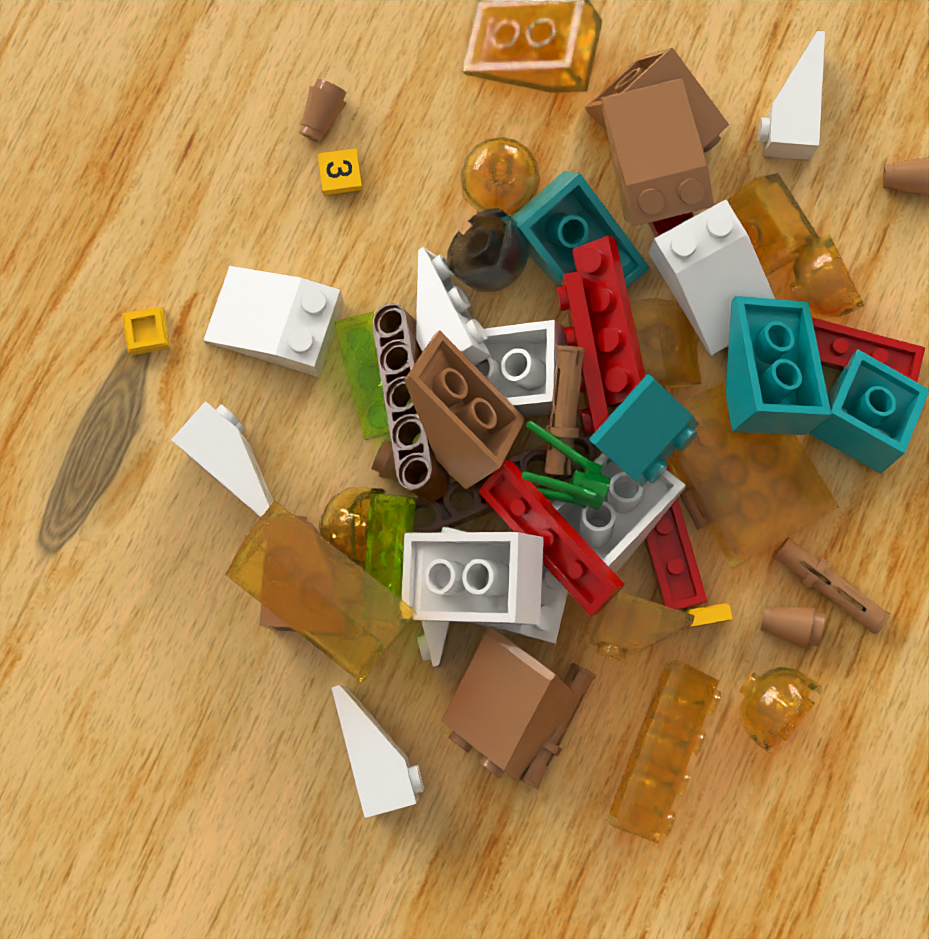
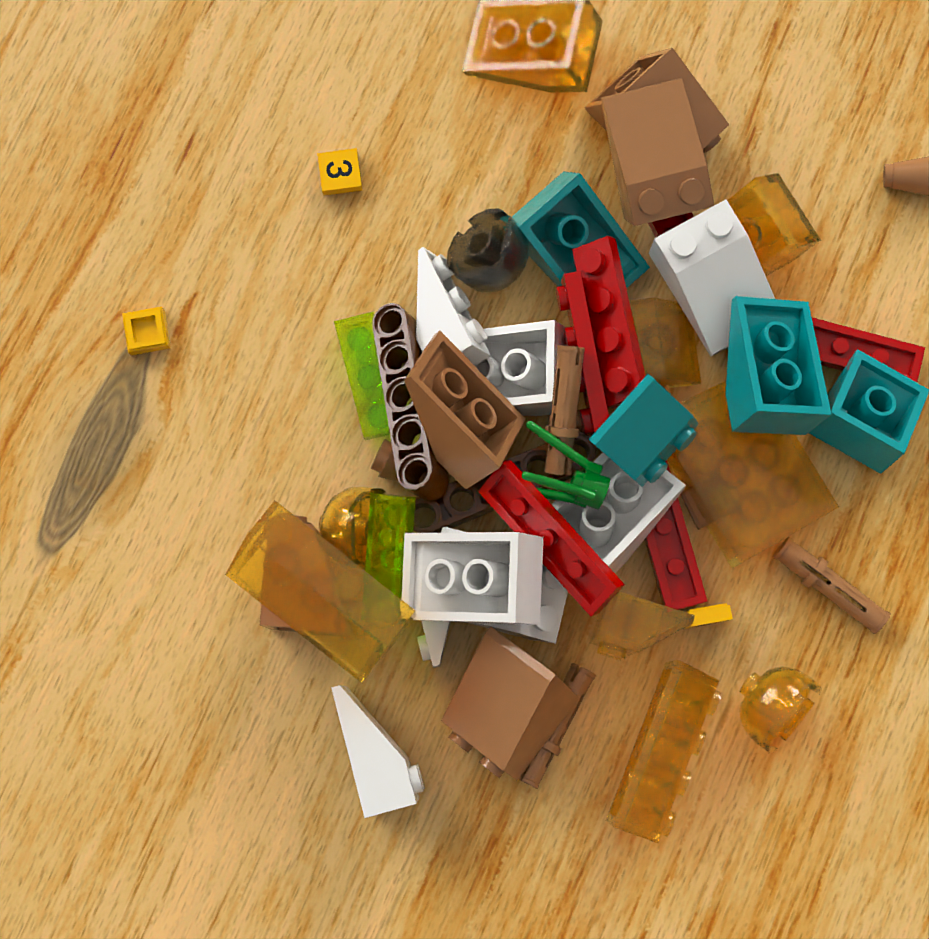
white slope [171,401,281,524] -> none
white slope [203,266,344,377] -> none
medium nougat cone [299,79,346,143] -> none
clear yellow cylinder [460,137,540,221] -> none
white slope [757,31,825,160] -> none
medium nougat cone [761,606,825,648] -> none
clear yellow cylinder [789,234,865,317] -> none

